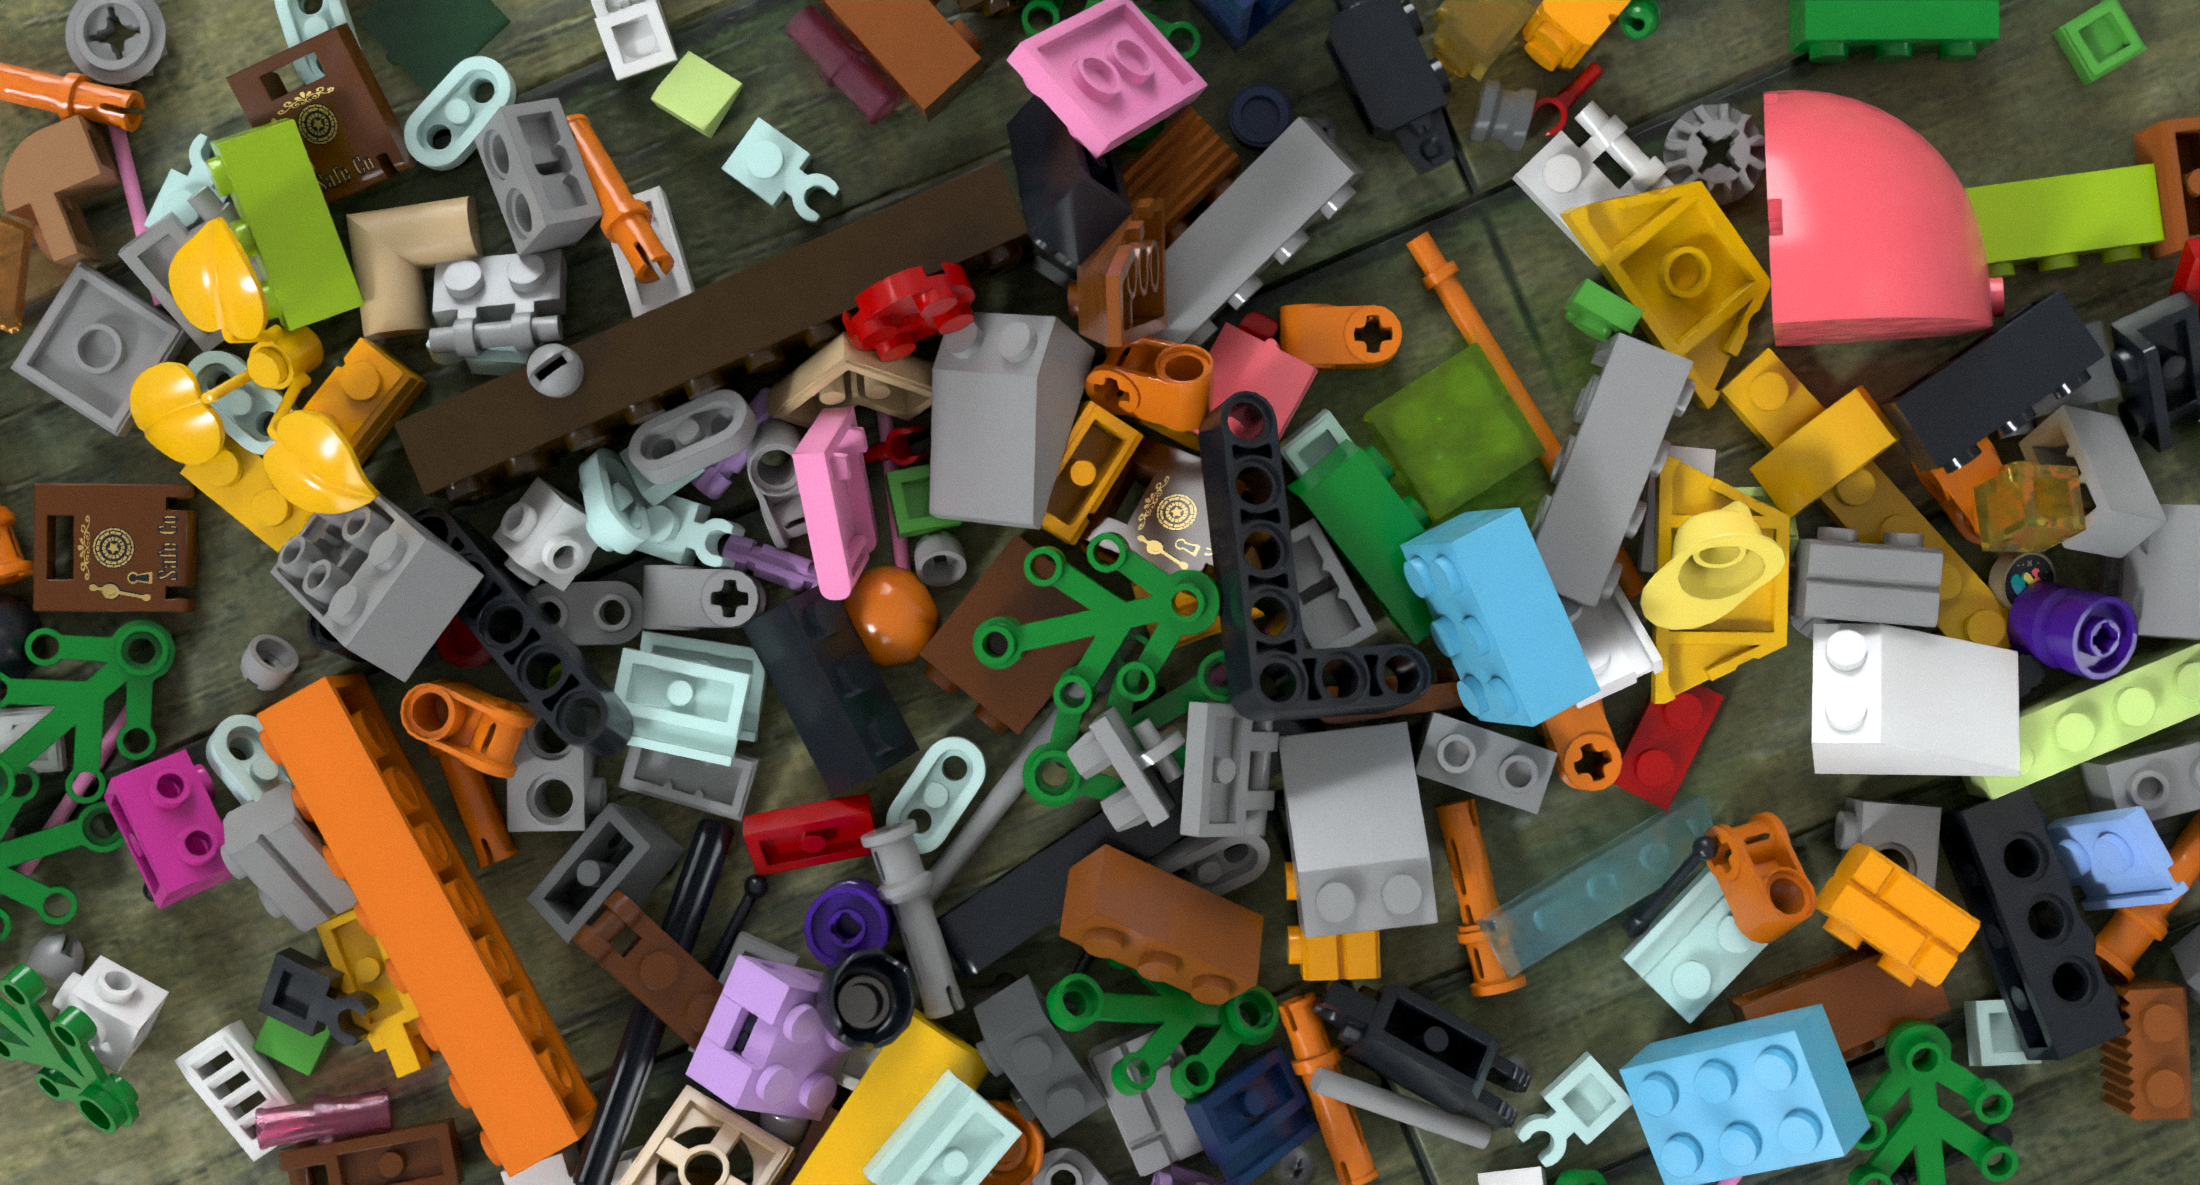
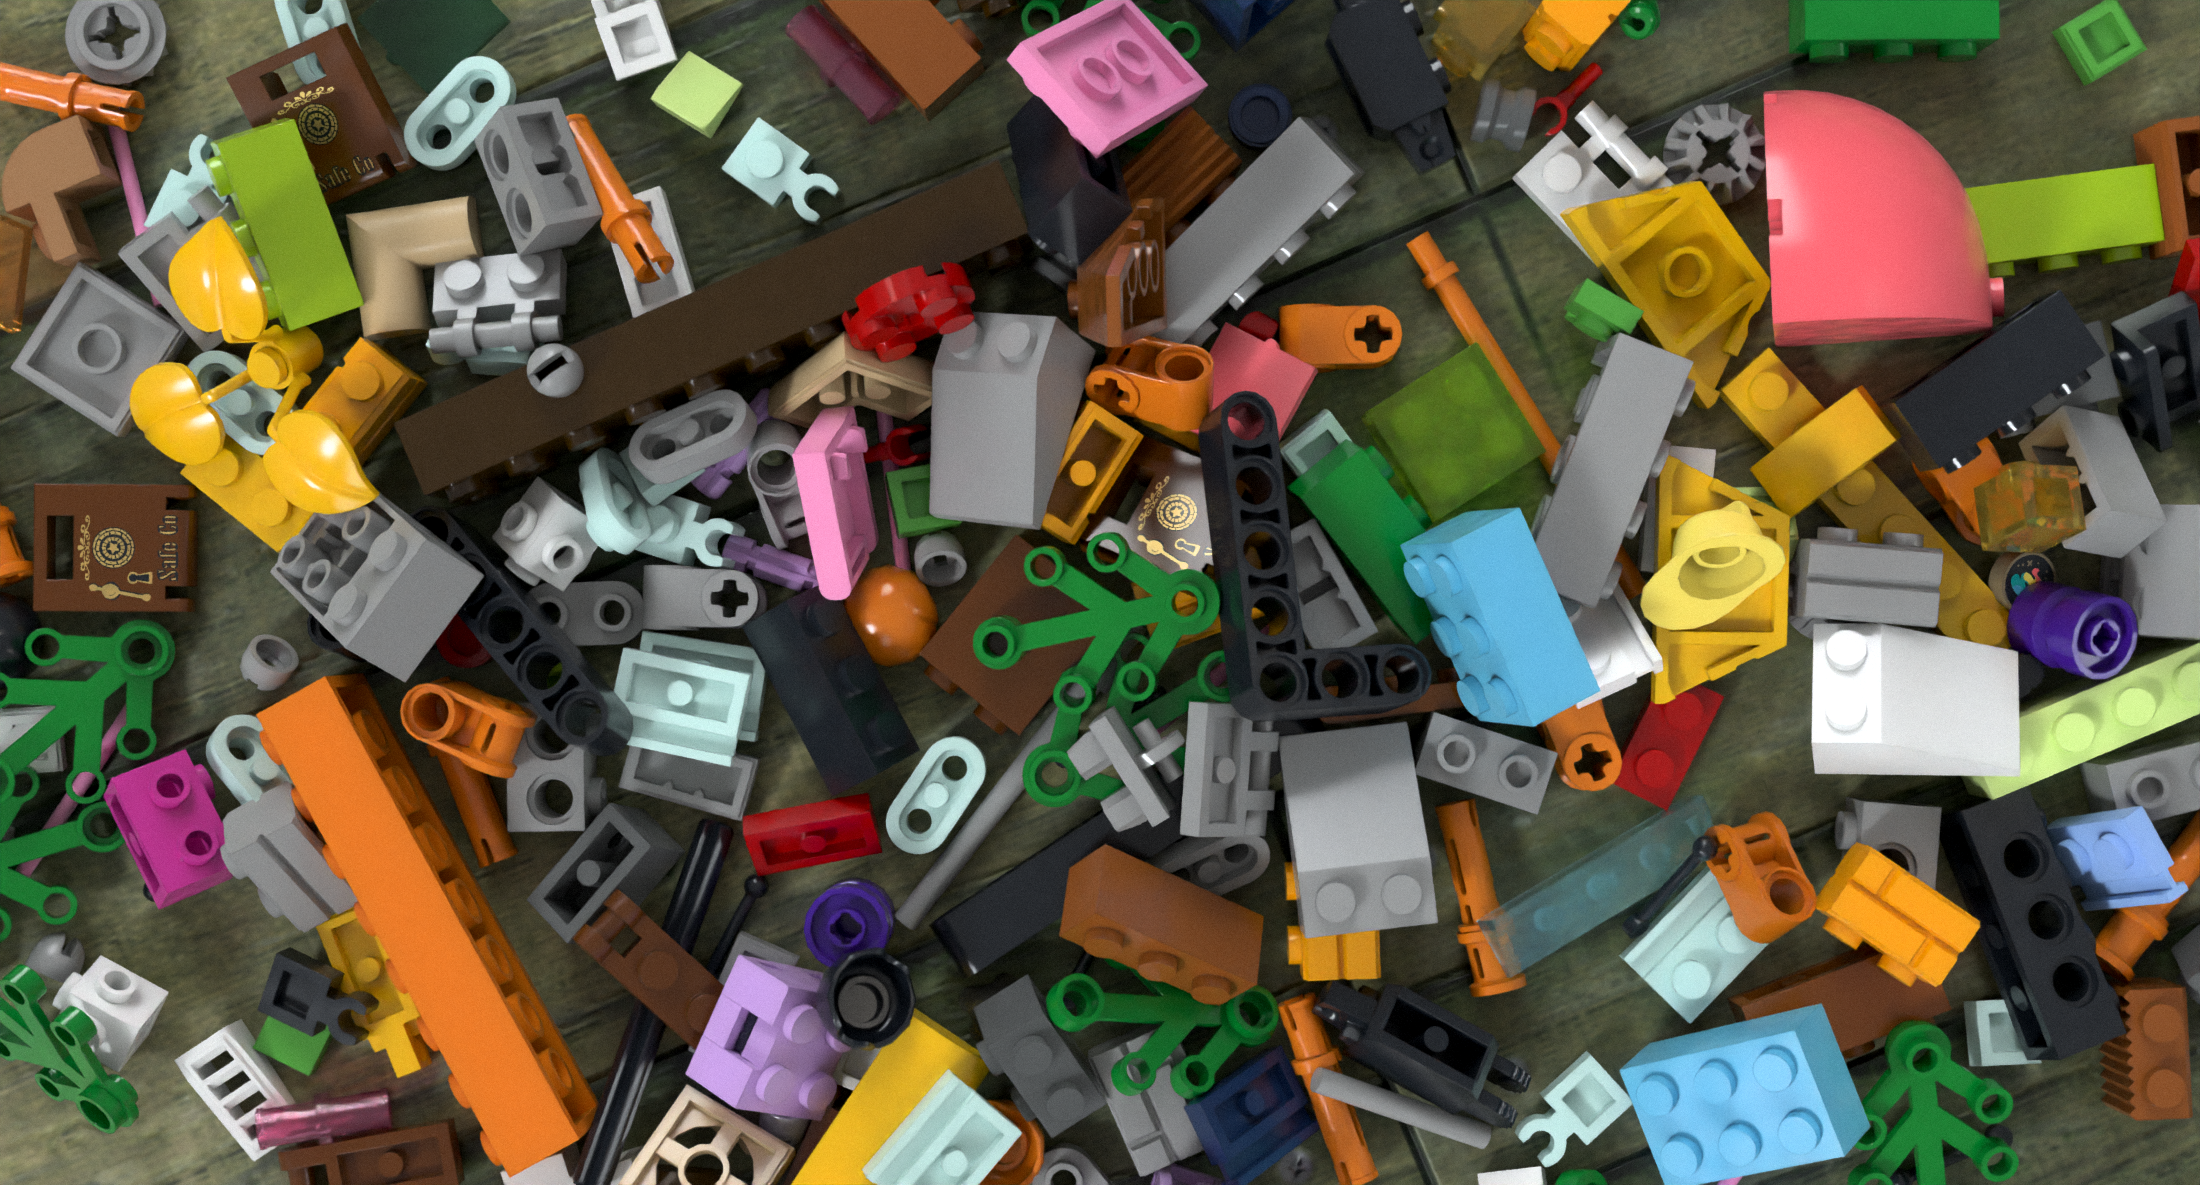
light grey pin [860,819,965,1019] -> none

